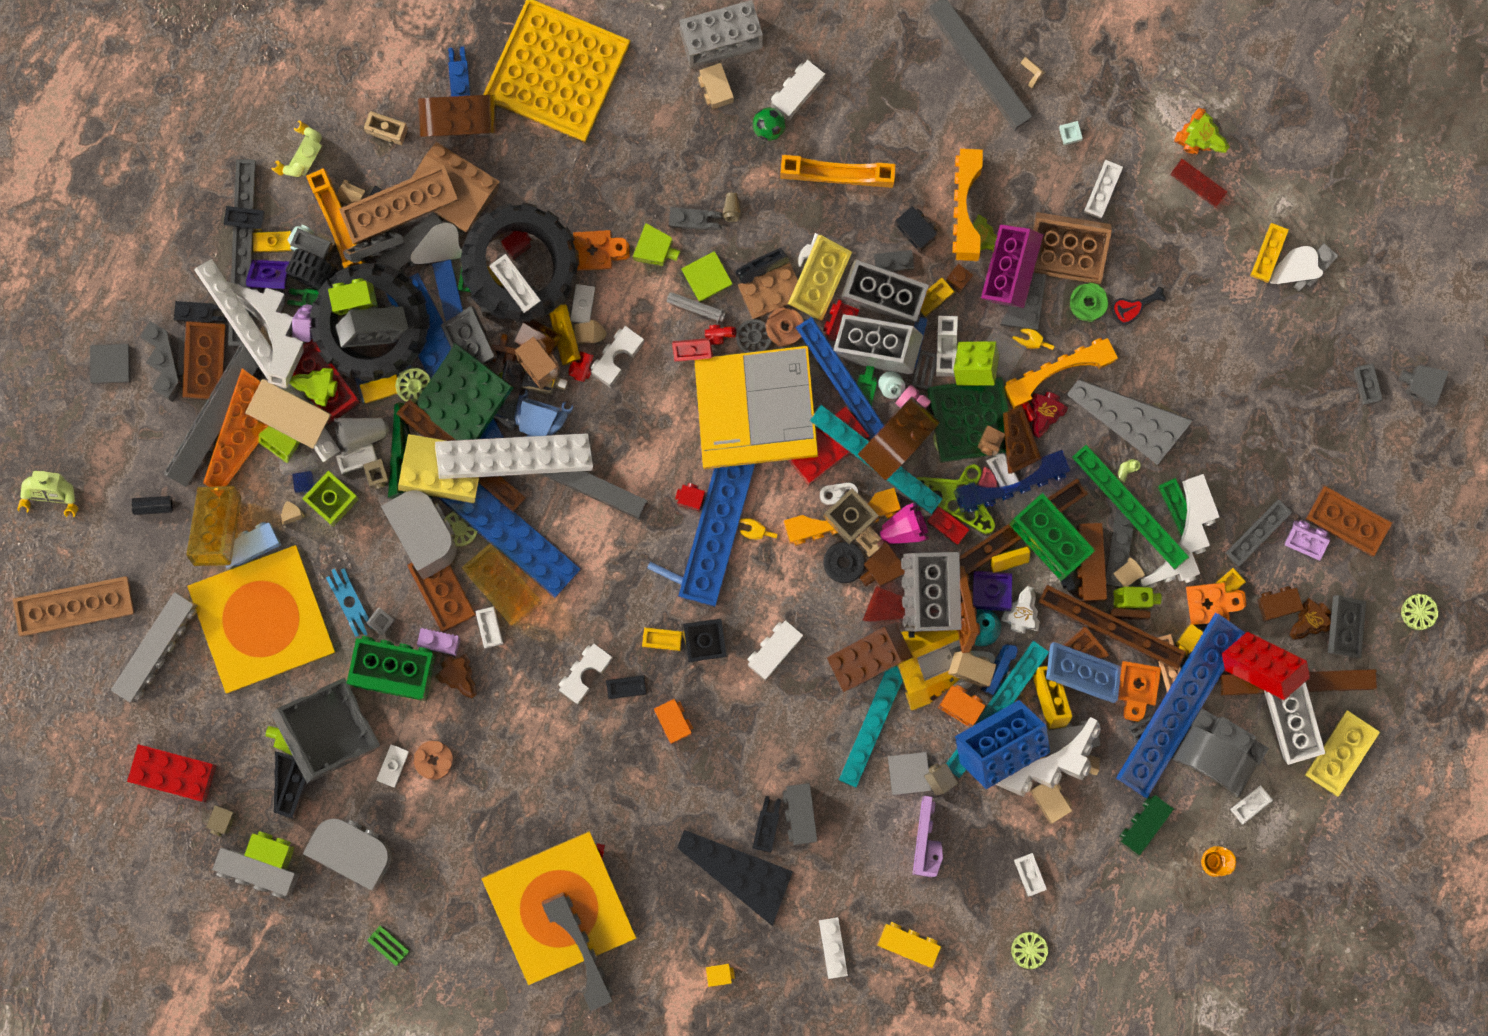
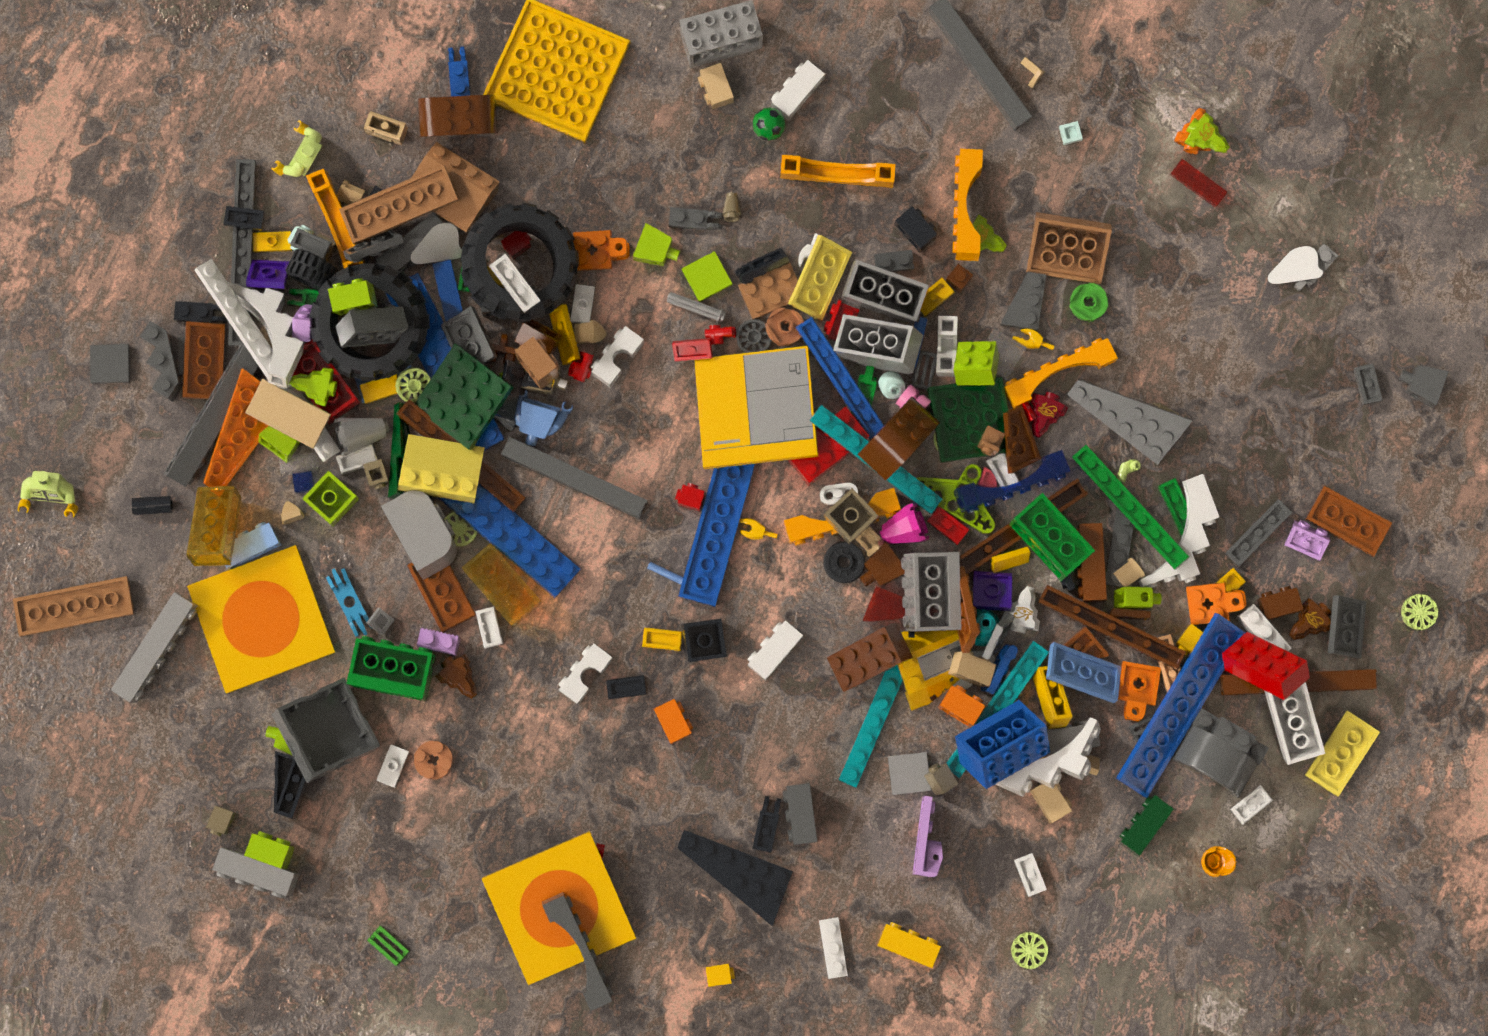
red brick [127,744,217,803] -> none
light grey brick [303,819,392,891] -> none
white plate [435,434,593,479] -> none
magenta brick [981,224,1043,308] -> none
white plate [1084,160,1123,219] -> none
black piece [1111,287,1166,326] -> none
yellow plate [1250,223,1289,283] -> none
none -> dark grey tile [982,613,1015,660]
none -> white brick [1236,604,1292,651]

